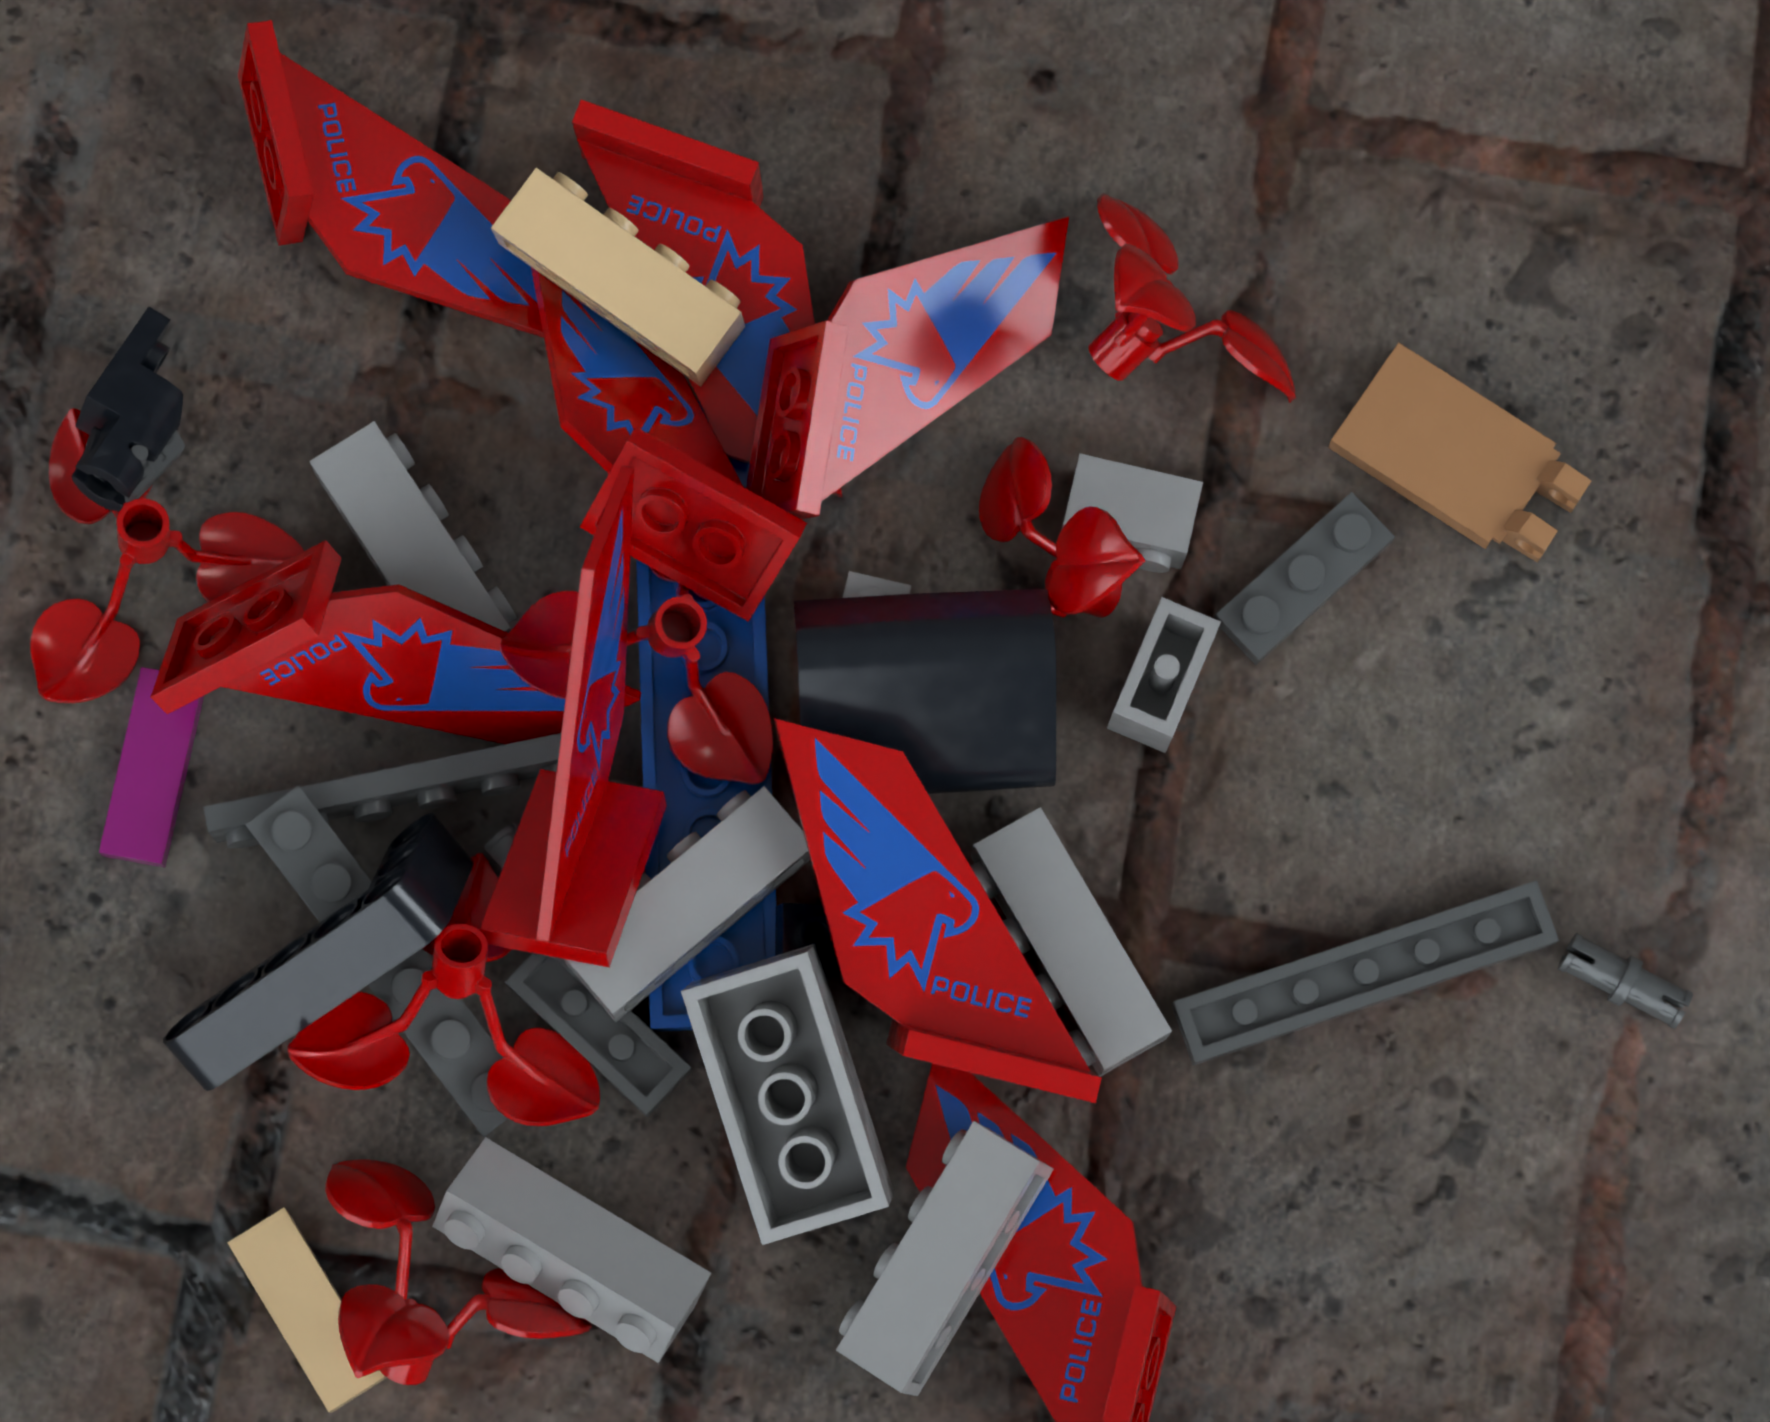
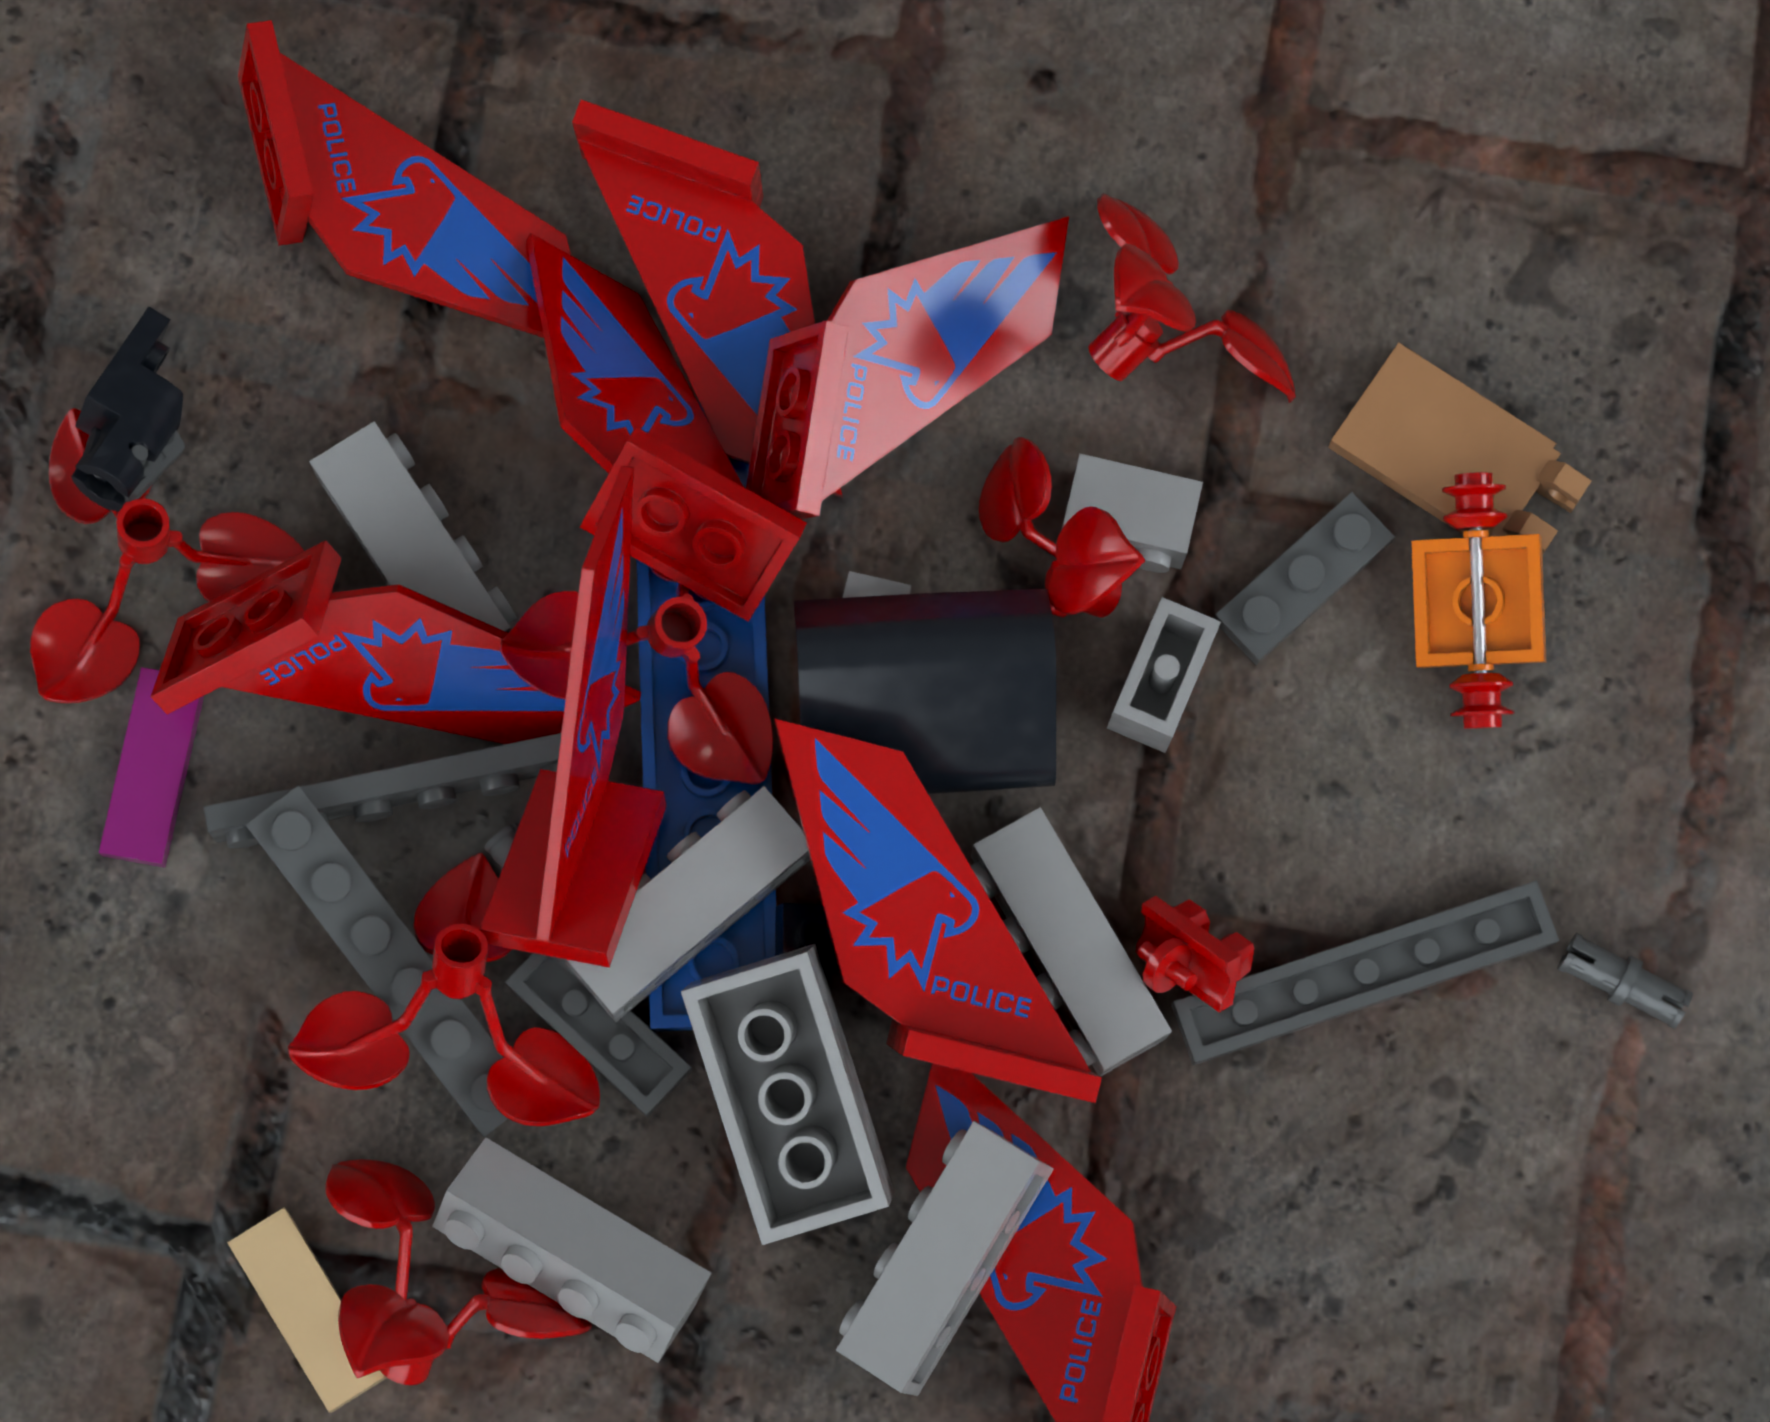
beam [163,813,474,1091] -> none
tan brick [491,167,745,387] -> none
none -> red hips [1135,896,1255,1013]
none -> orange plate [1411,472,1547,729]

